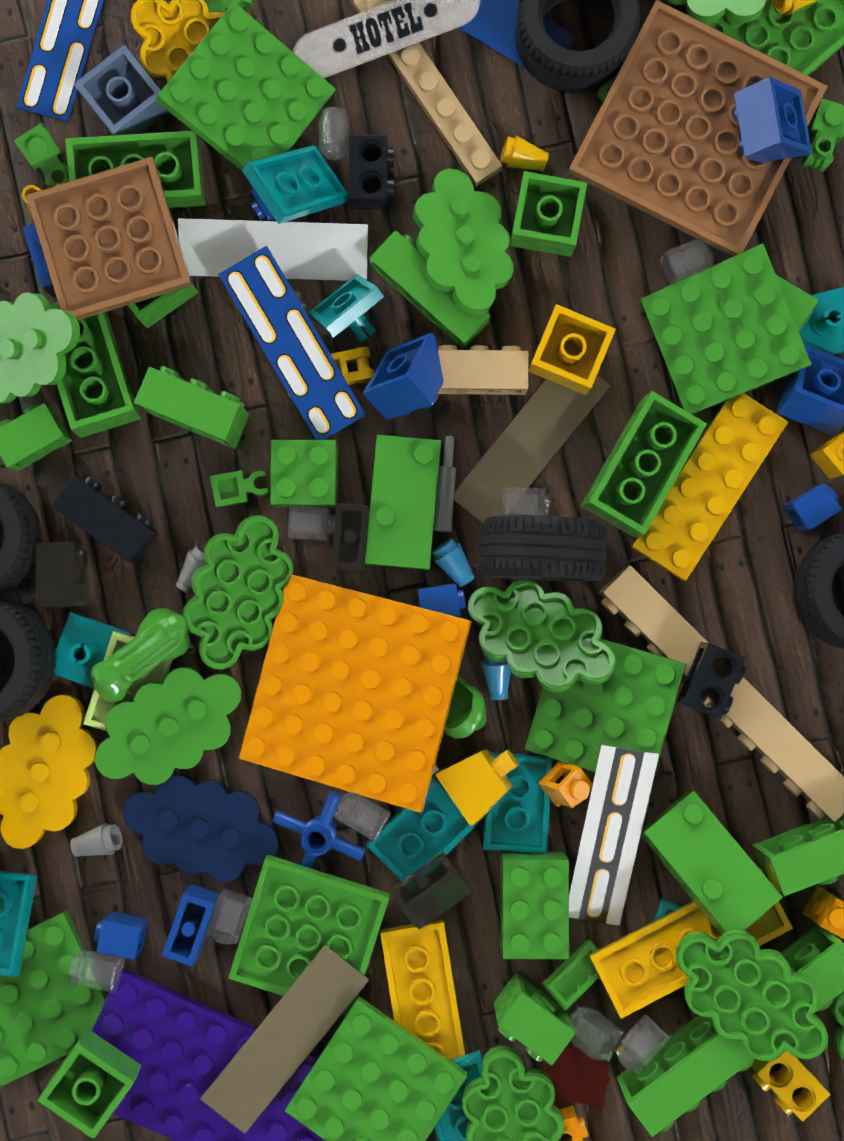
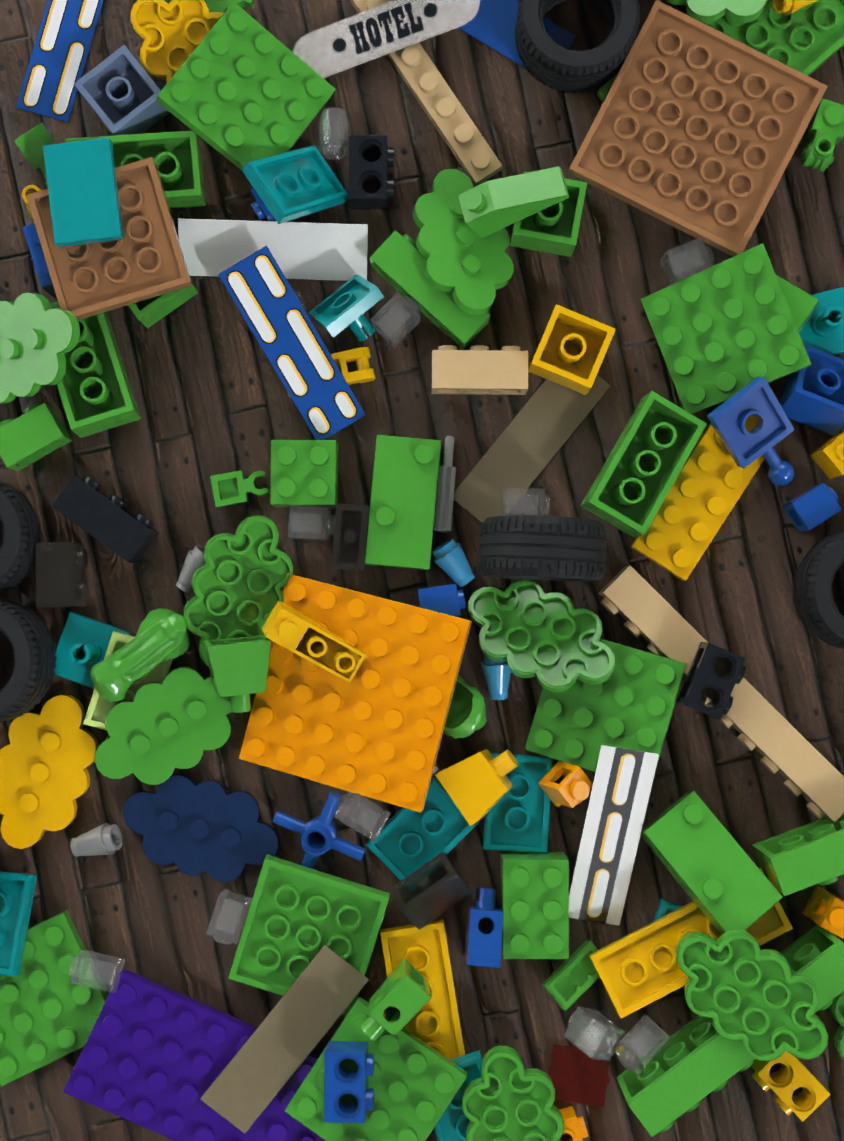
bright green brick [37,1028,142,1139] -> none
blue brick [94,911,149,960] -> none
bright green brick [134,366,250,450] -> none
blue brick [162,884,221,967] -> none
blue slope [363,332,444,420] -> none
bright green brick [494,972,576,1066] -> none
yellow cone [500,135,549,172] -> none
blue slope [734,77,812,162] -> none
none -> teal tile [43,137,124,248]
none -> bright green torso [203,635,271,713]
none -> yellow slope [262,601,367,683]
none -> blue brick [324,1041,374,1123]
none -> bright green torso [361,958,431,1041]
none -> clear brick [371,292,420,348]
none -> bright green slope [458,166,569,238]
none -> blue torso [464,887,503,968]
none -> blue plate [707,376,795,486]

